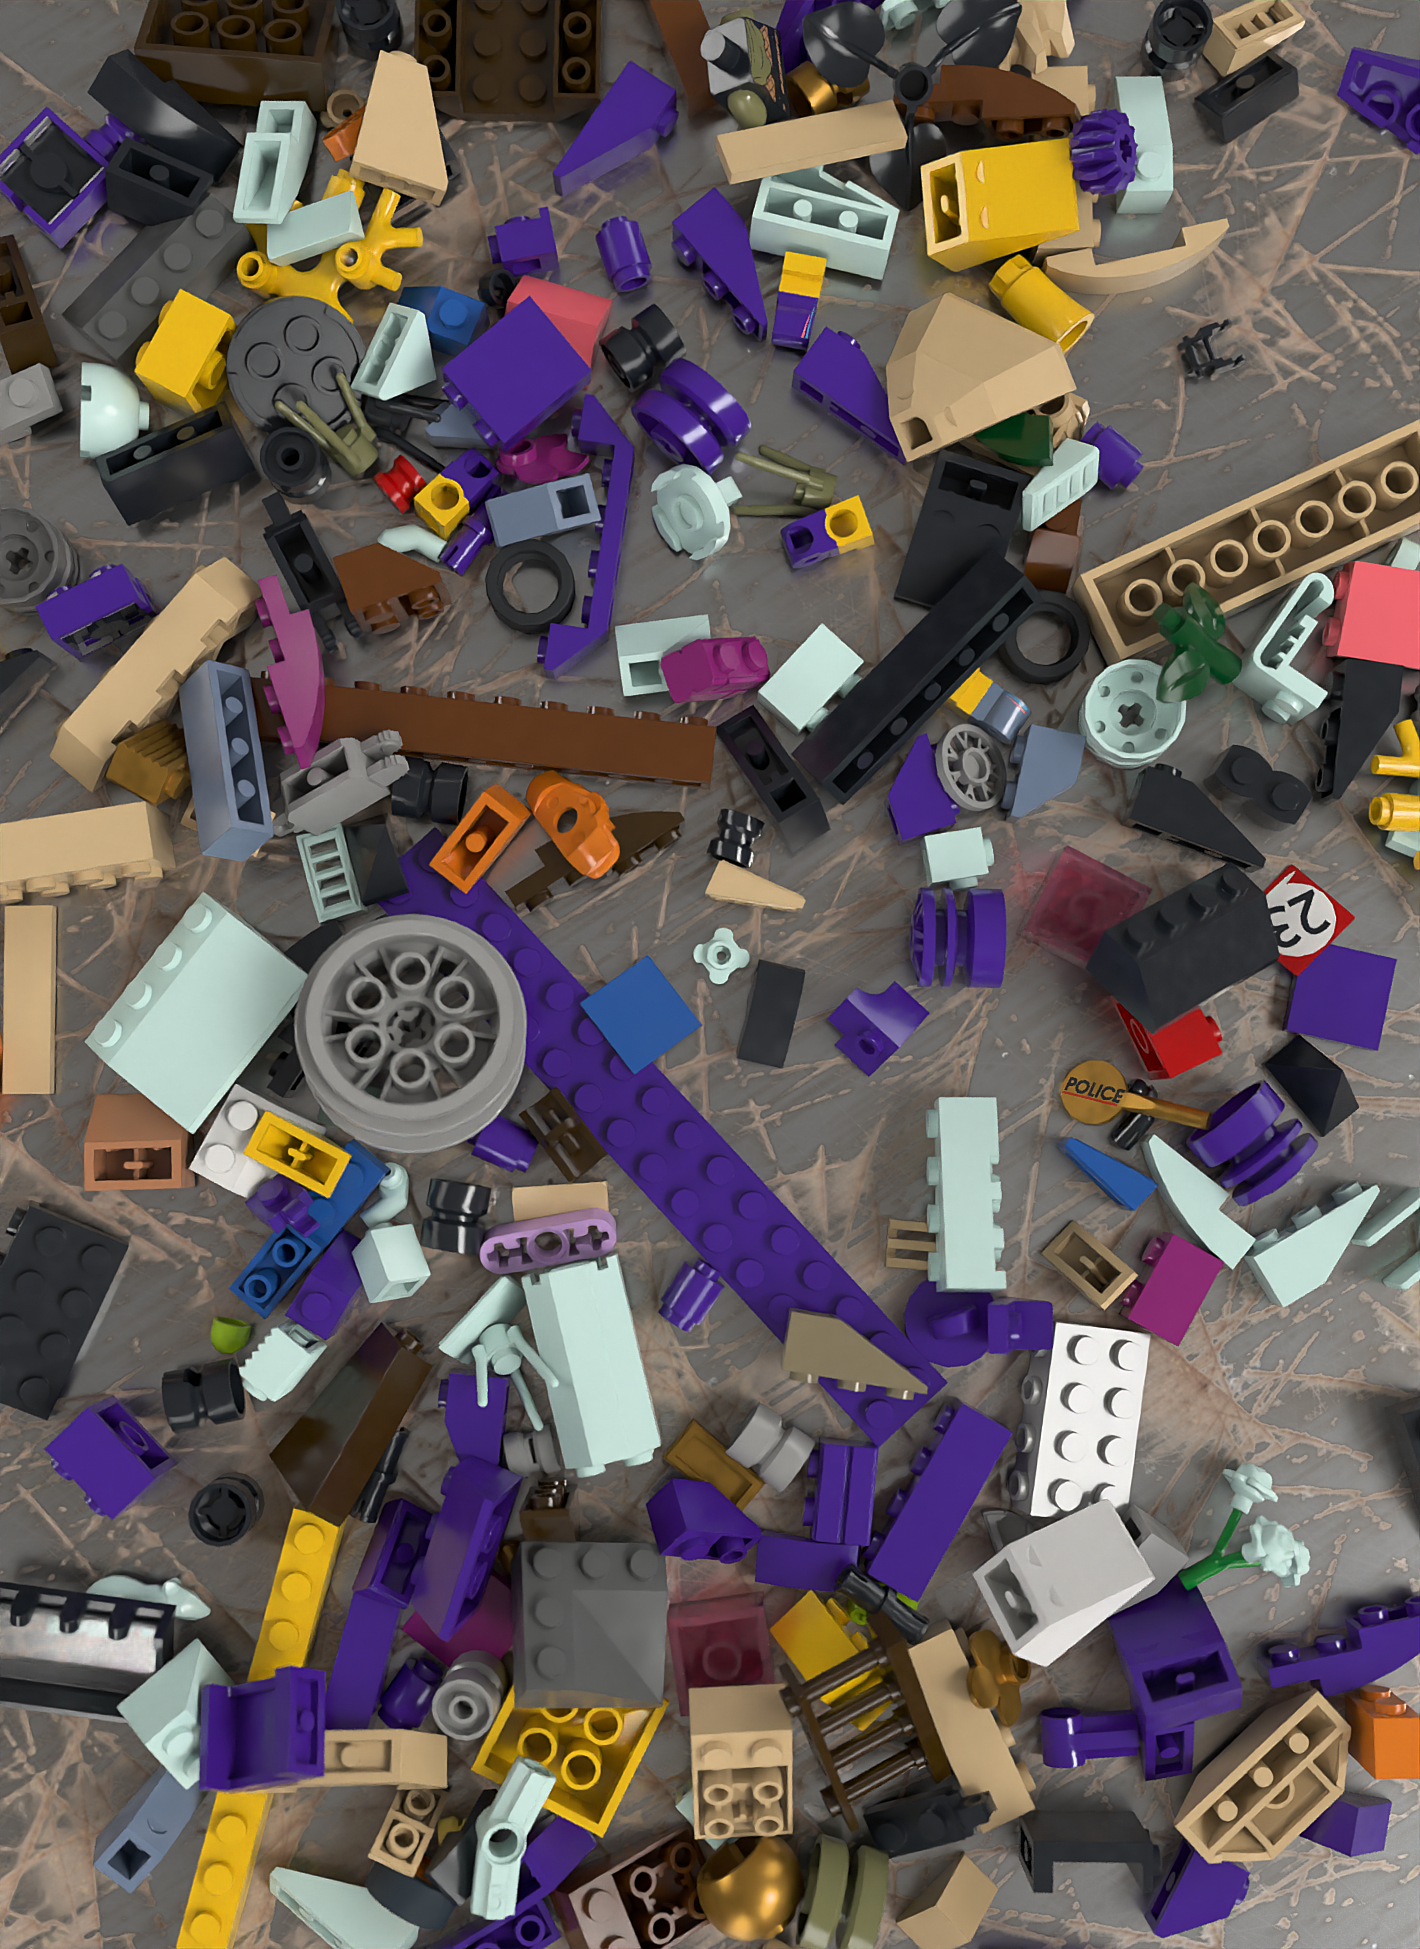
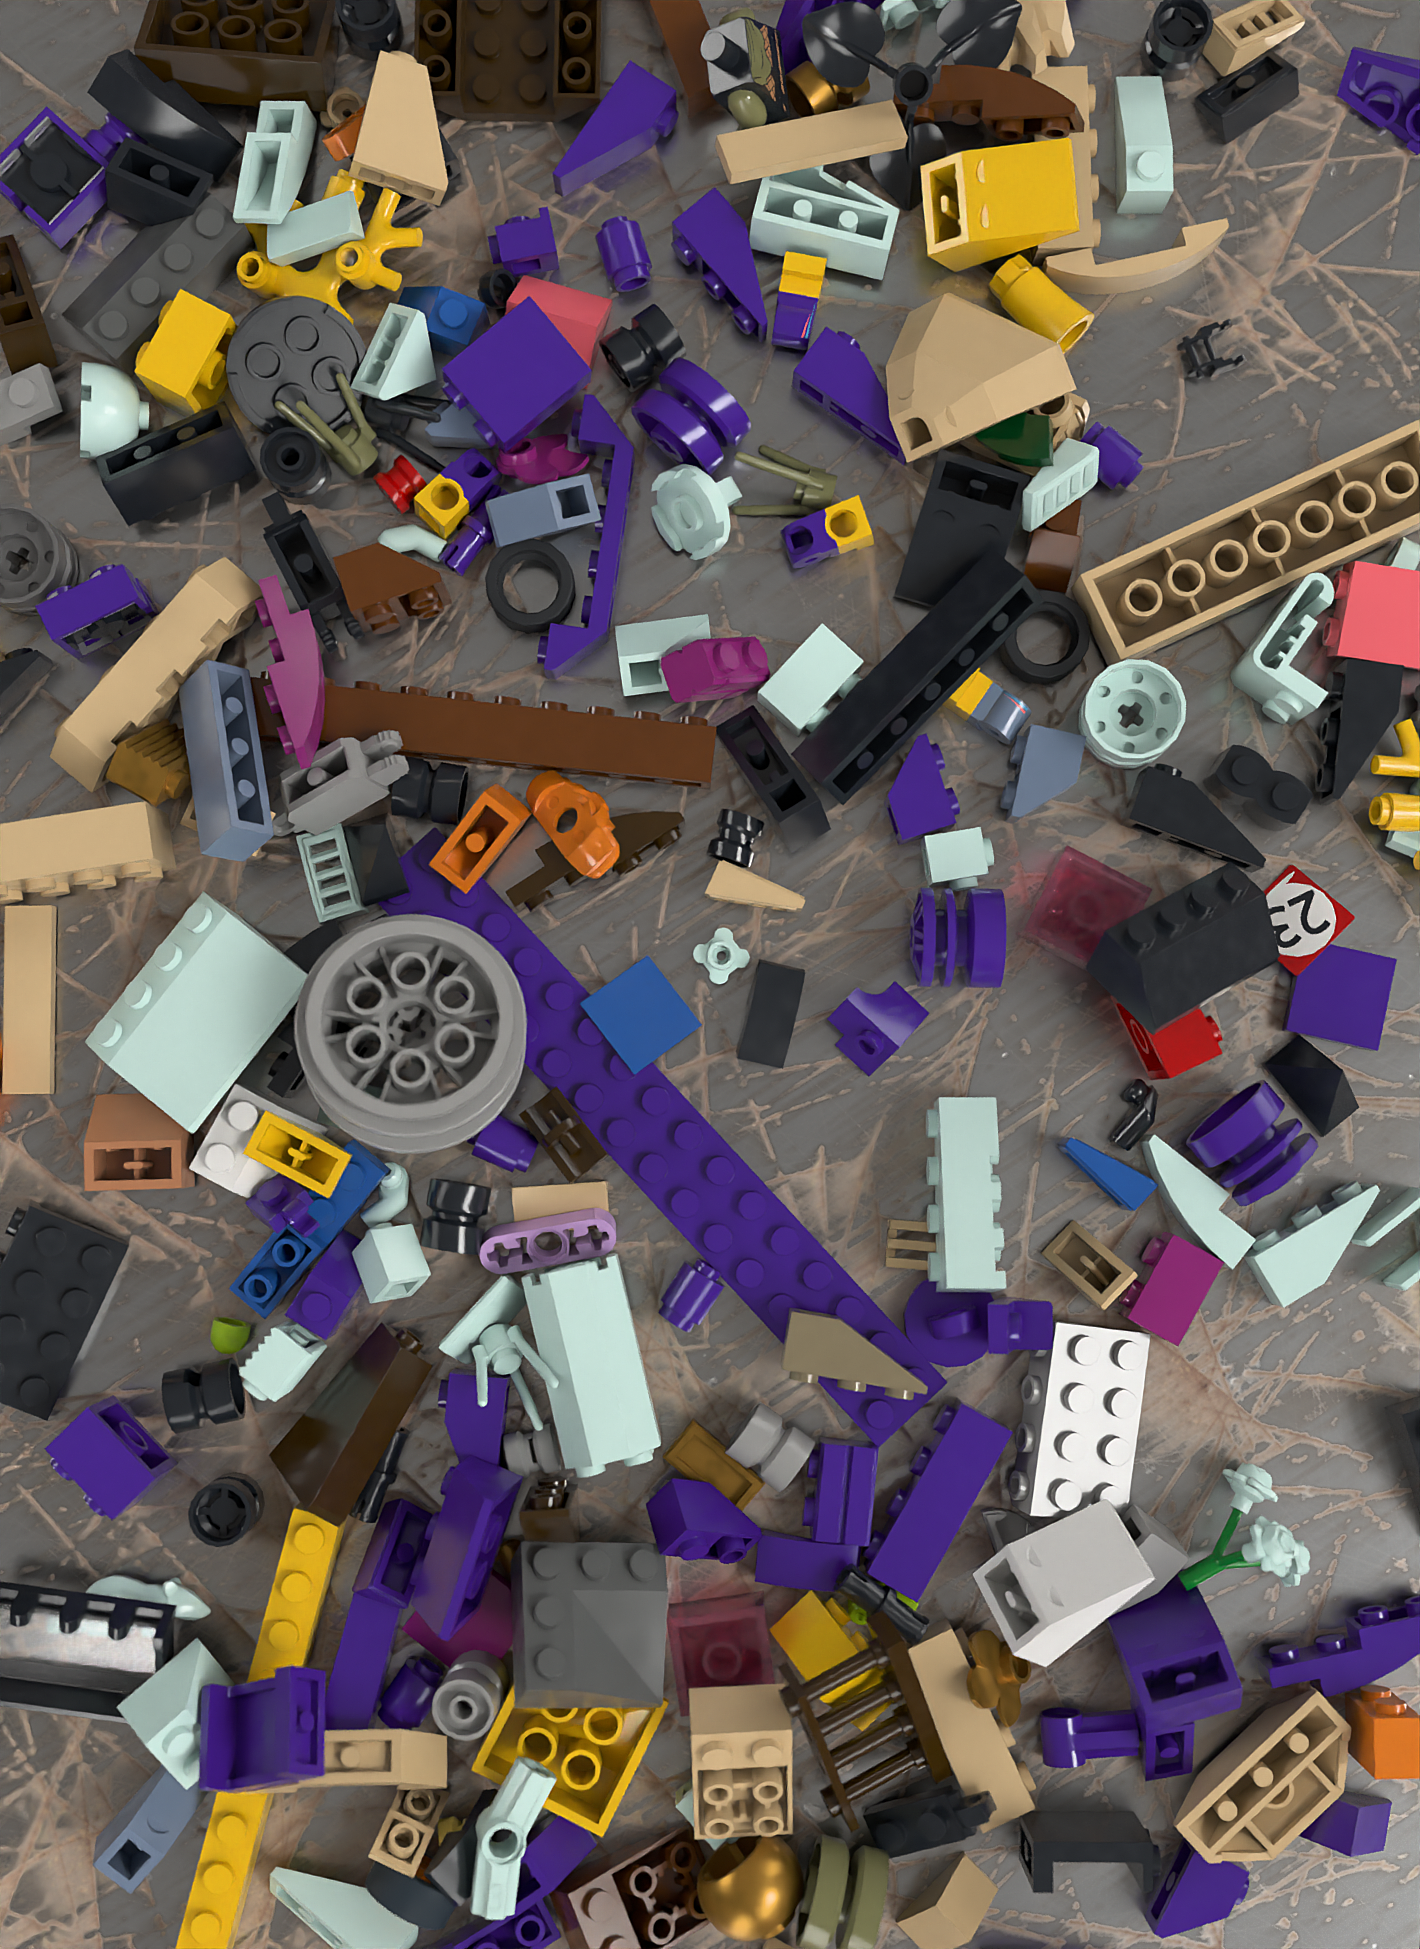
light grey wheel [935,724,1007,811] -> none
pearl gold piece [1062,1060,1212,1130] -> none
dark purple gear [1069,109,1139,196] -> none
dark green plant [1153,582,1242,703] -> none

